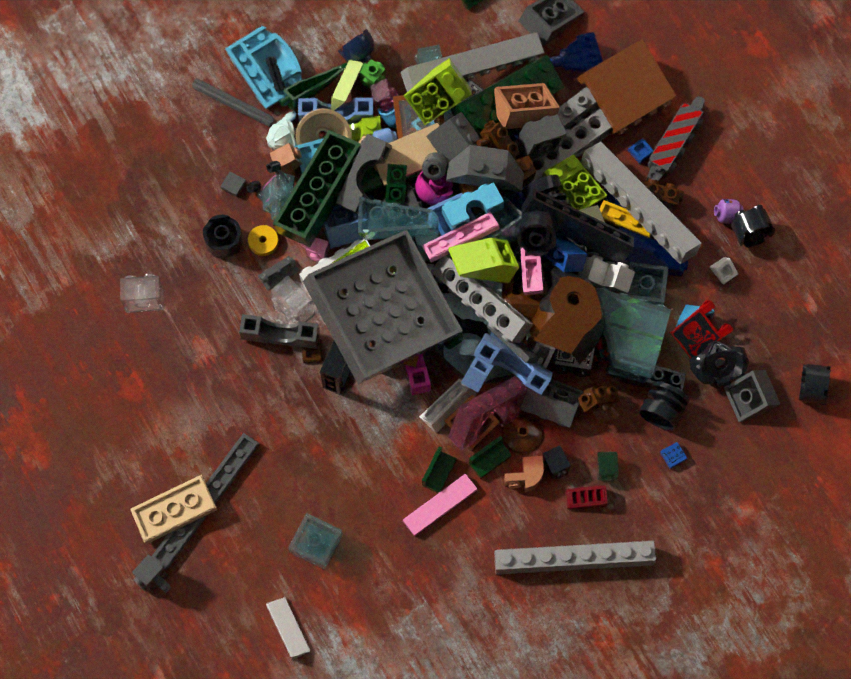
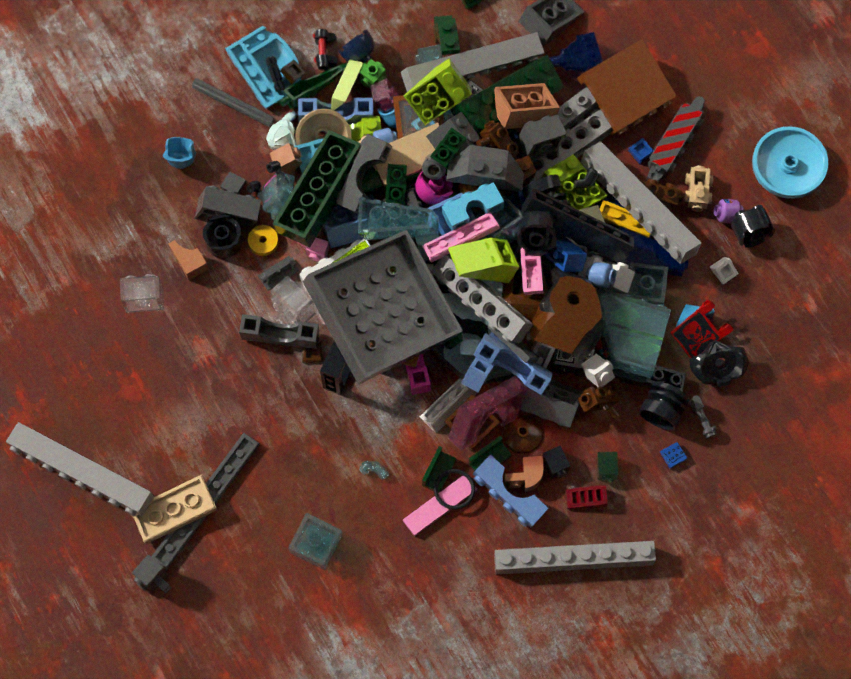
white slope [266,597,310,660] -> none
dark grey slope [724,370,781,422] -> none
black brick [799,364,831,405] -> none
none -> light grey brick [6,422,154,517]
none -> dark azure helmet [163,137,196,169]
none -> nougat arch [168,240,209,280]
none -> dark grey wedge [194,186,261,227]
none -> dark brown tile [280,60,306,84]
none -> black piece [313,29,338,70]
none -> clear light blue arm [359,460,389,480]
none -> dark green slope [430,128,467,168]
none -> dark green arch [433,15,460,55]
none -> black tyre [434,469,475,510]
none -> medium blue arch [473,455,548,528]
none -> black arm [574,168,598,190]
none -> white brick [581,354,615,387]
none -> medium blue head [586,262,616,288]
none -> tan brick [684,166,713,212]
none -> dark grey hinge [689,395,717,438]
none -> medium azure dish [752,127,828,198]

